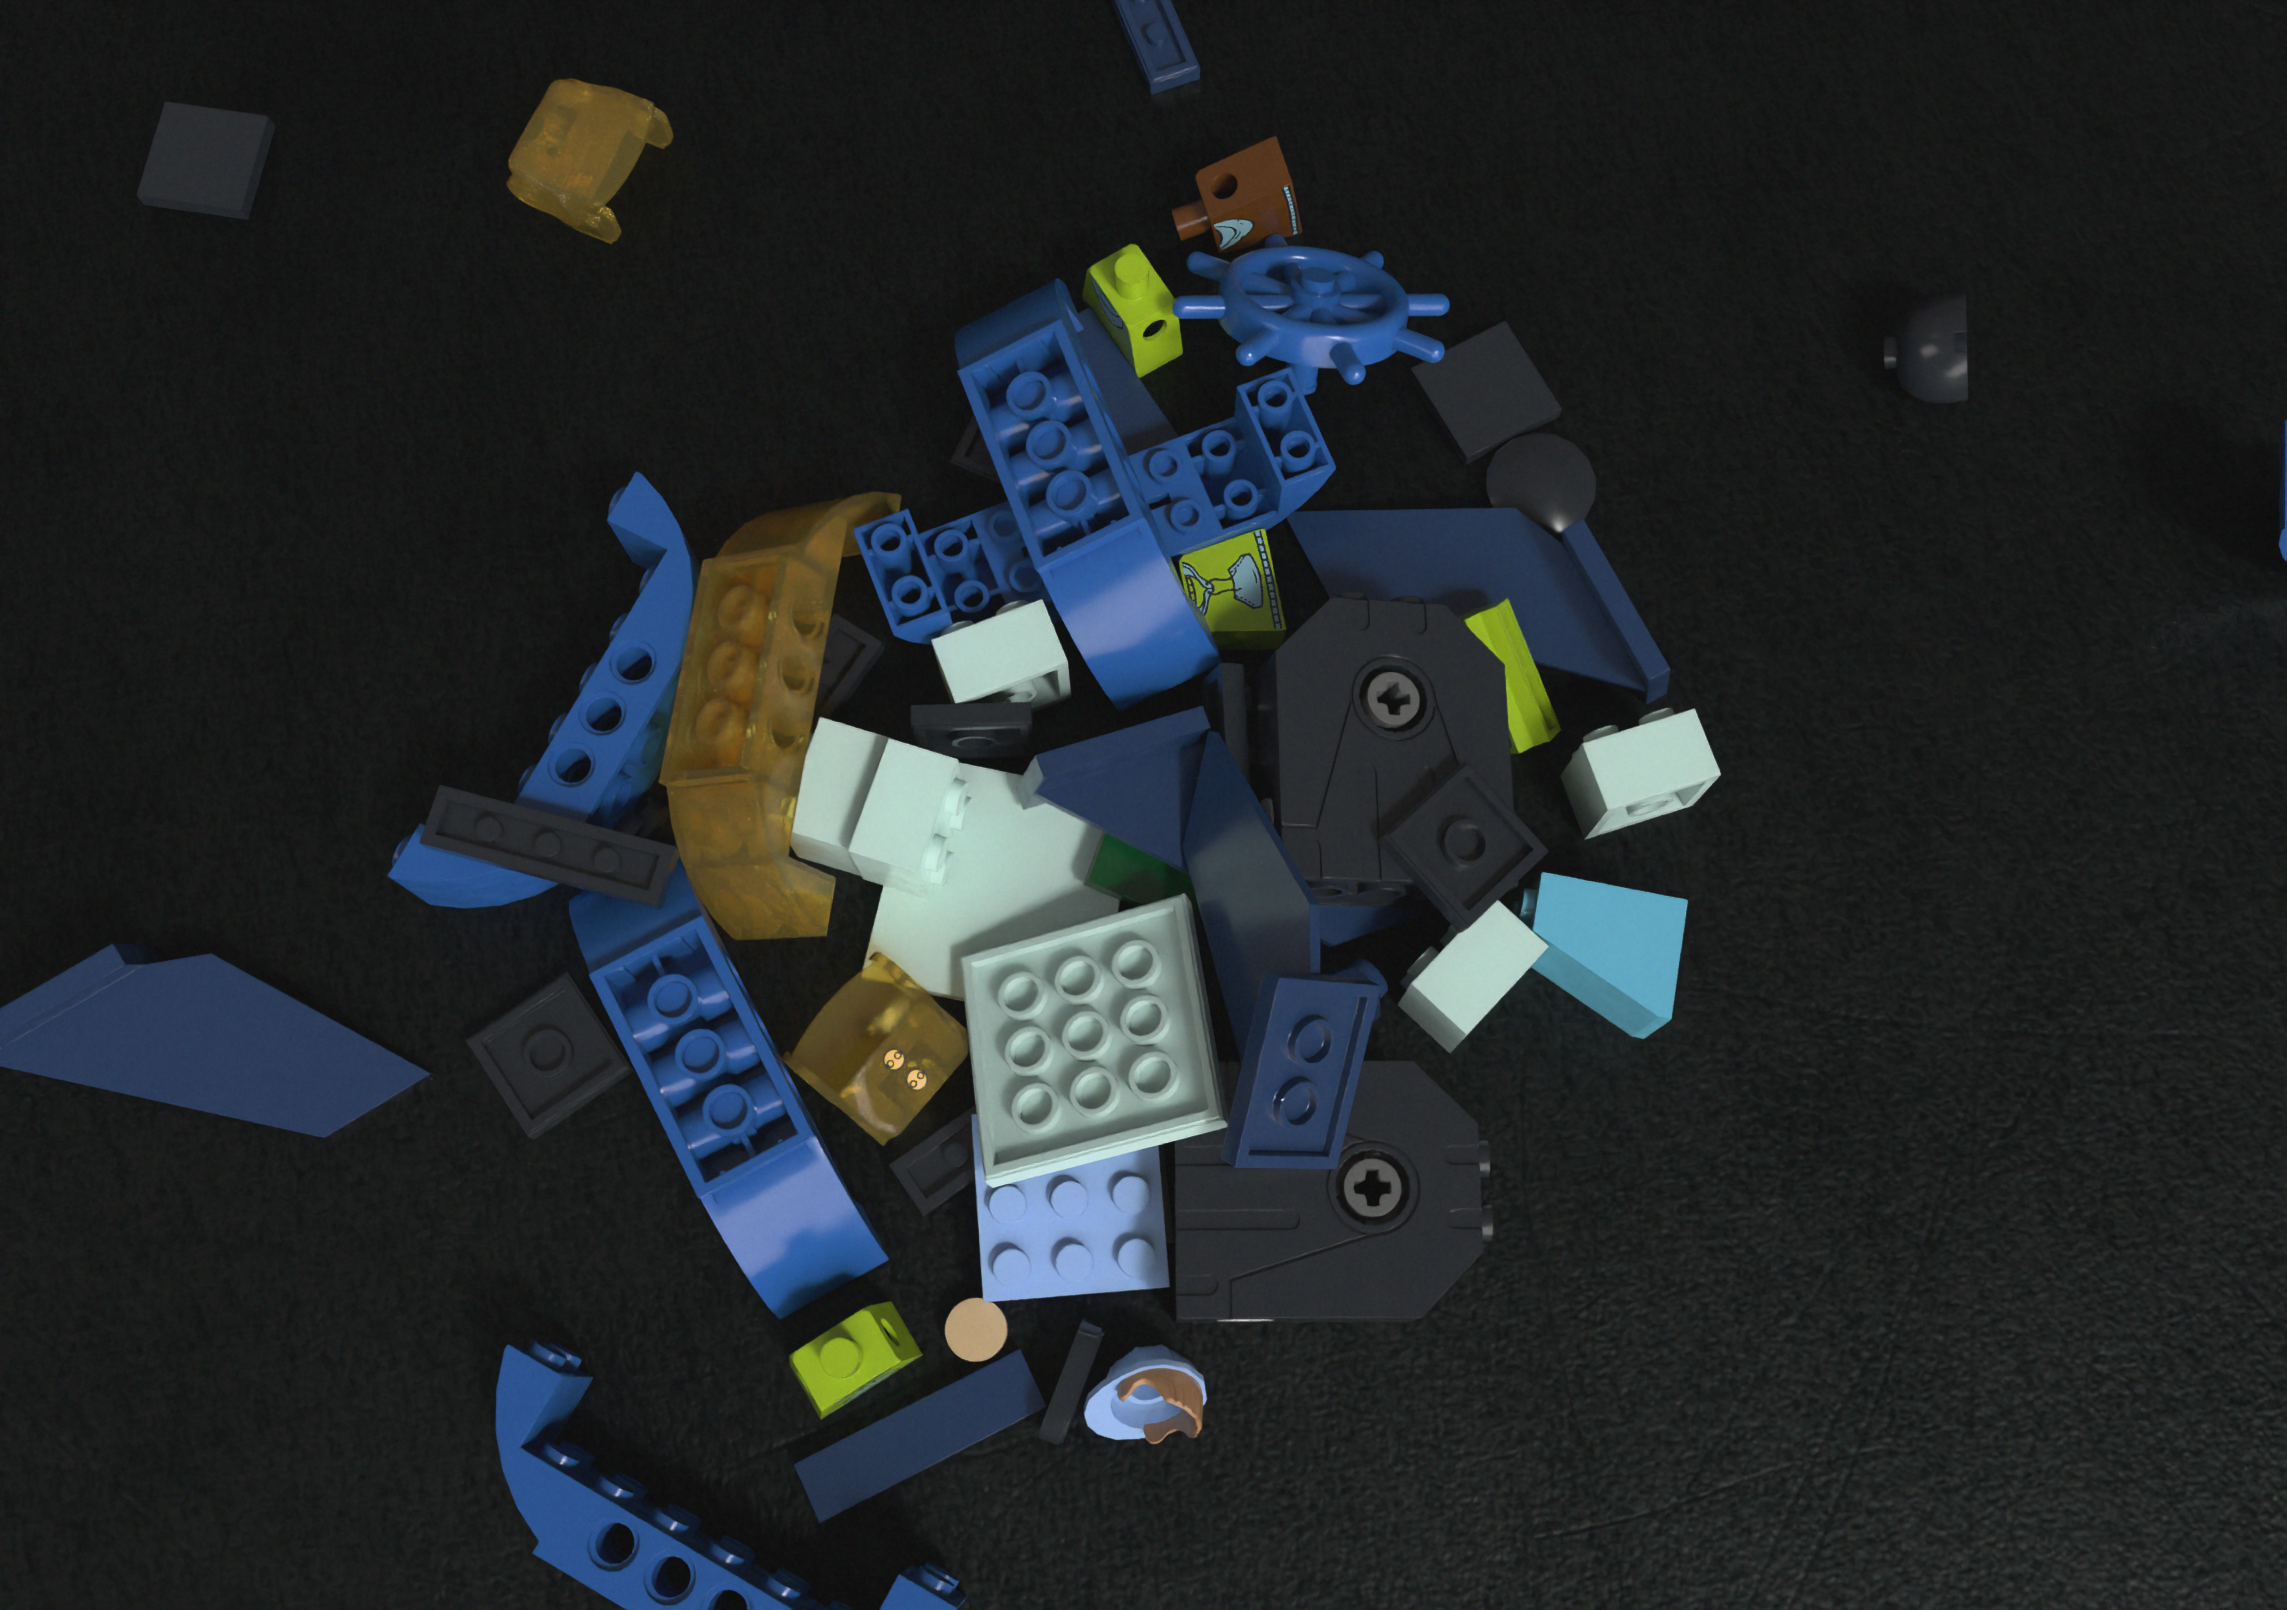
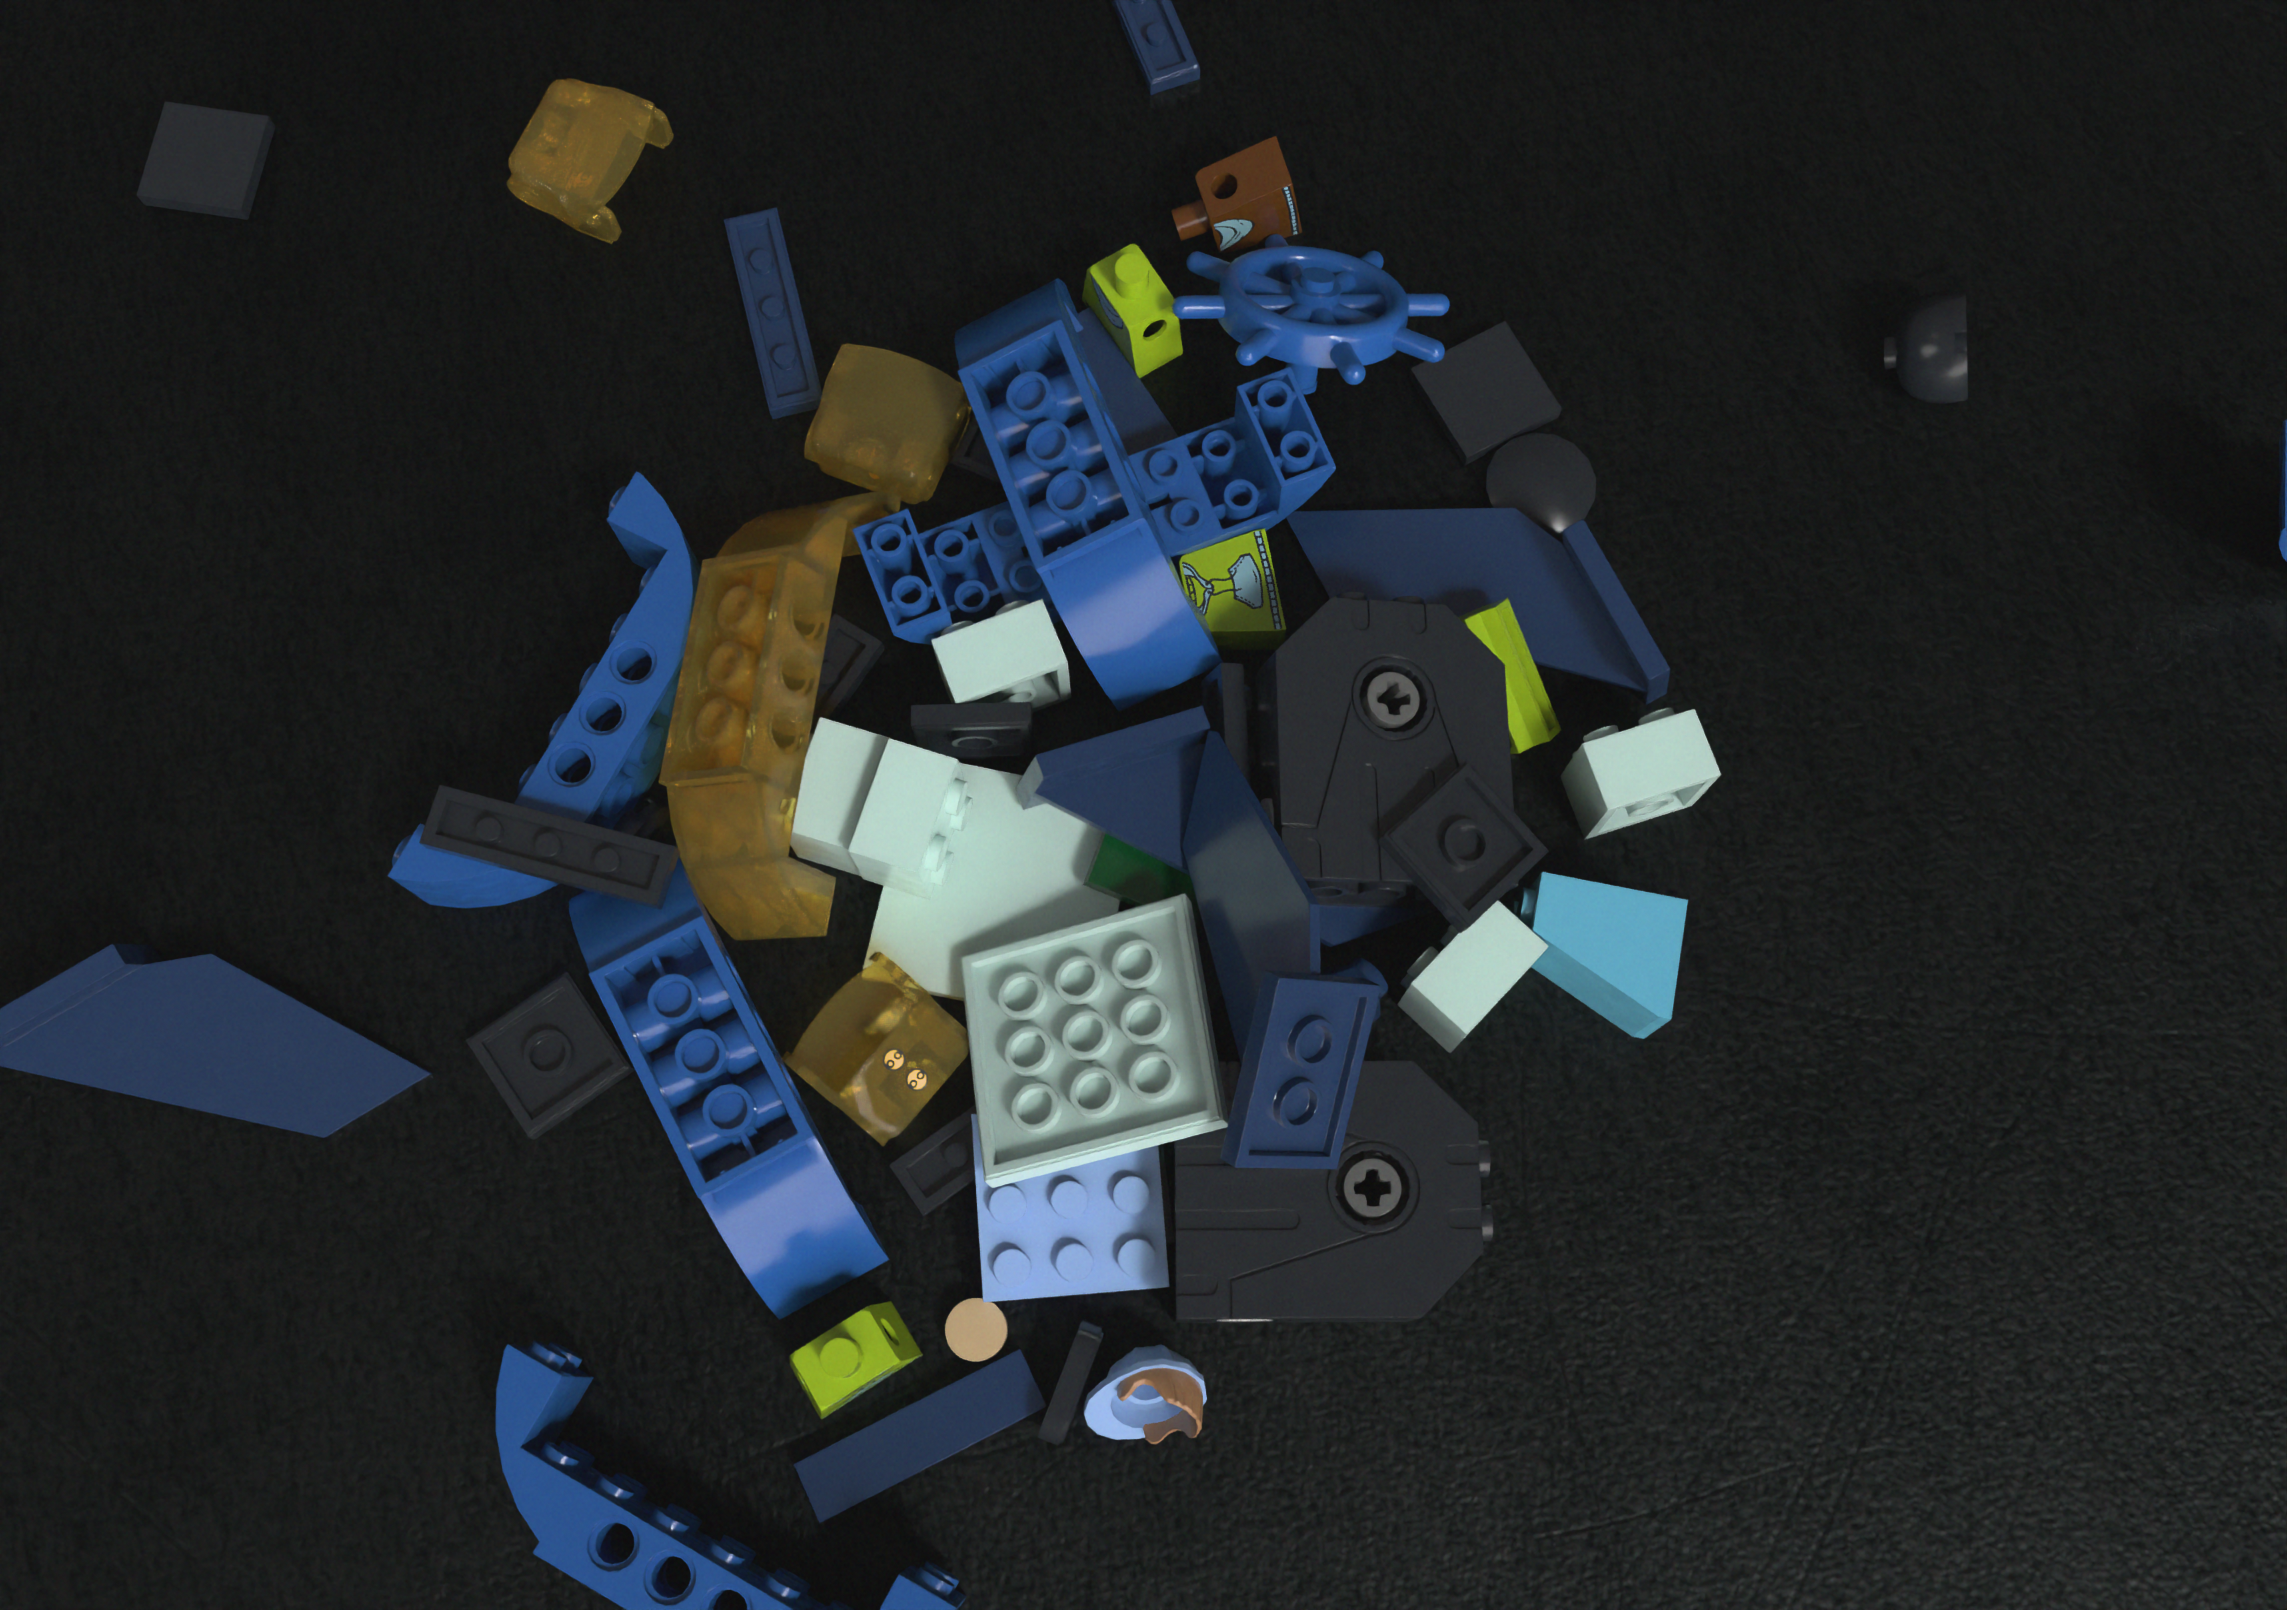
none -> dark blue tile [724,207,826,419]
none -> clear yellow piece [804,343,972,504]

